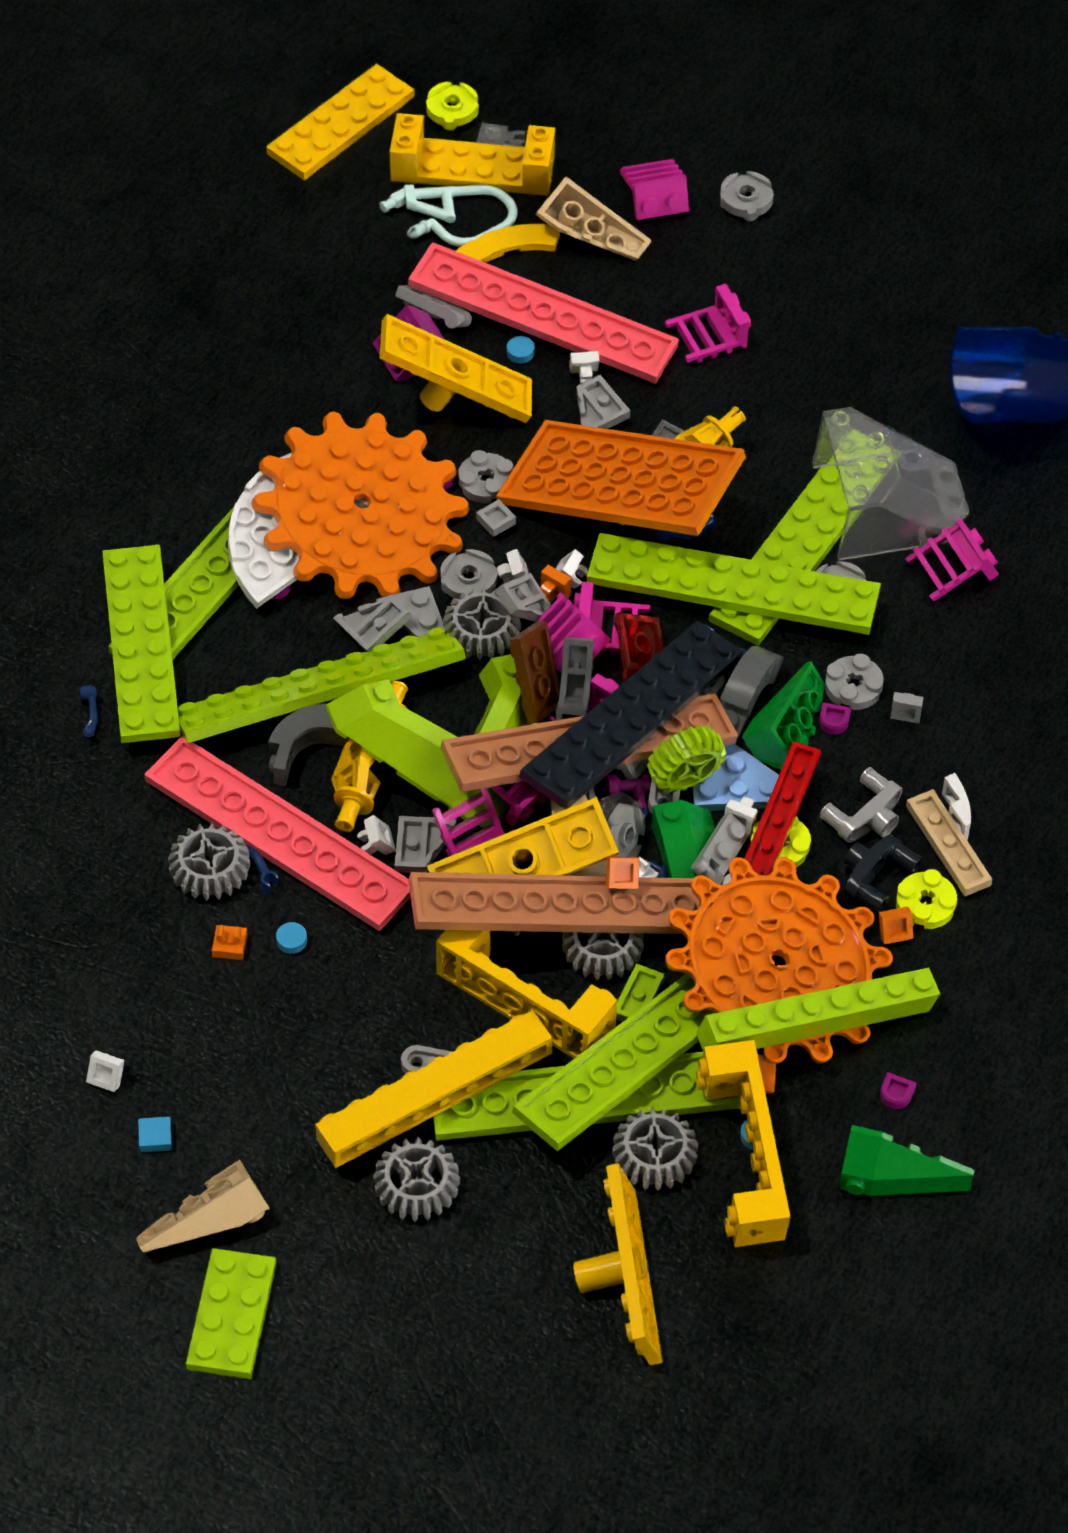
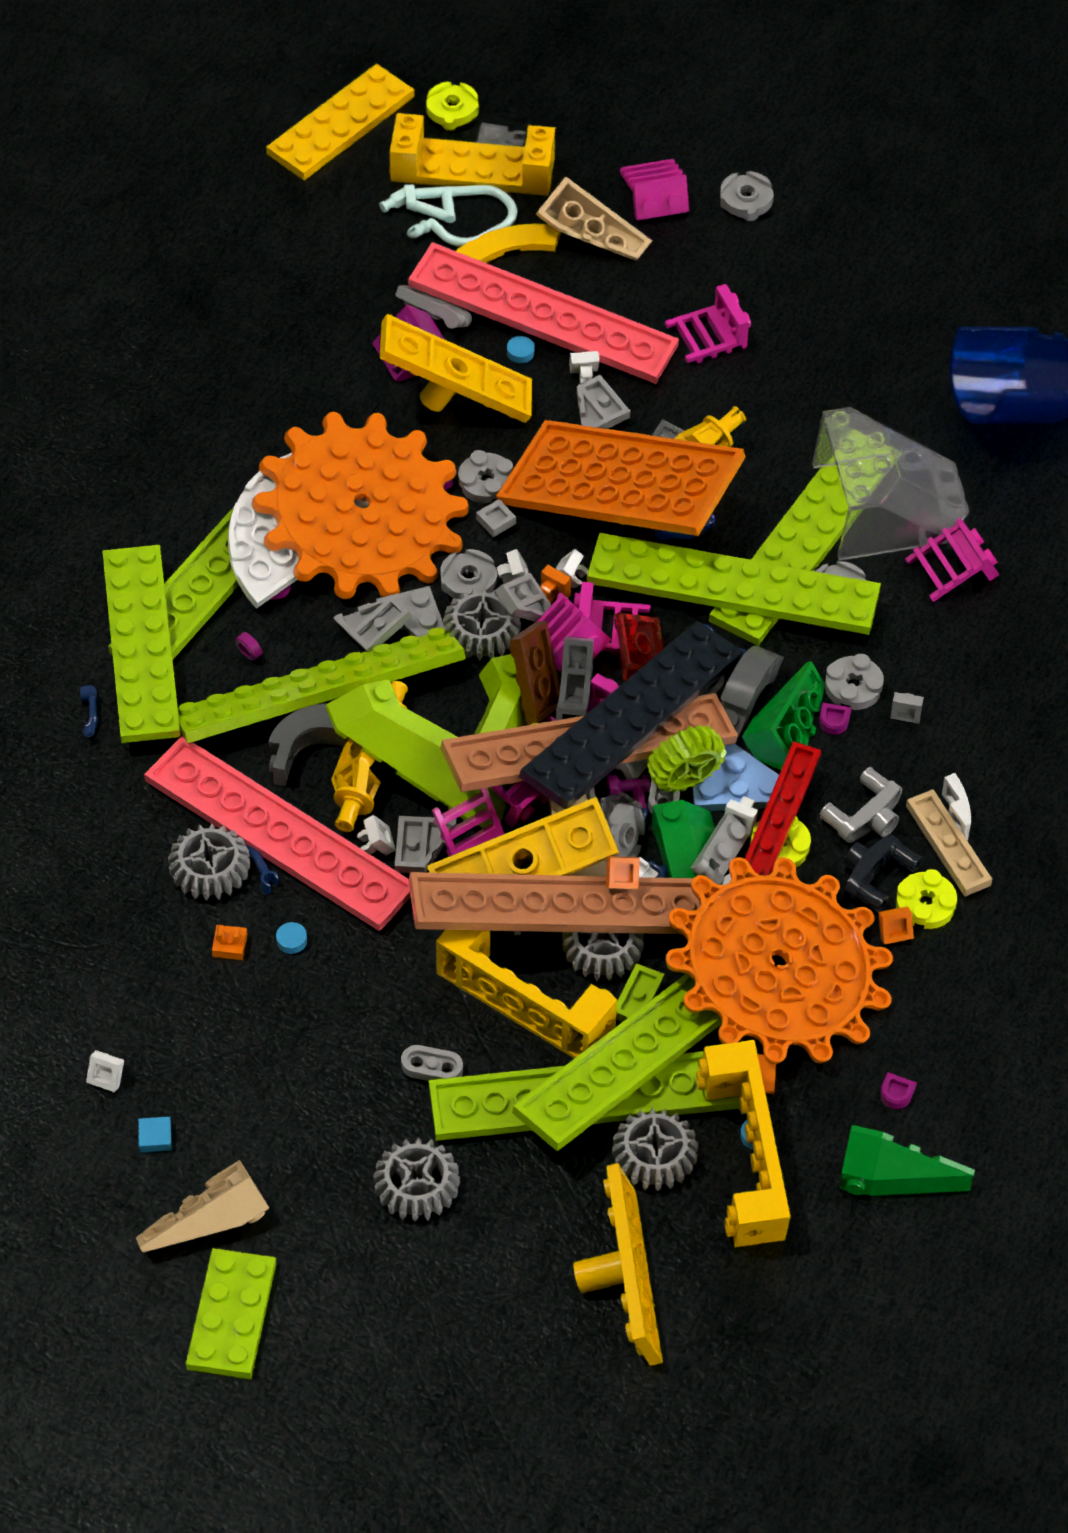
yellow brick [315,1010,552,1168] -> none
lime brick [696,968,940,1052] -> none
none -> magenta tile [235,632,263,661]

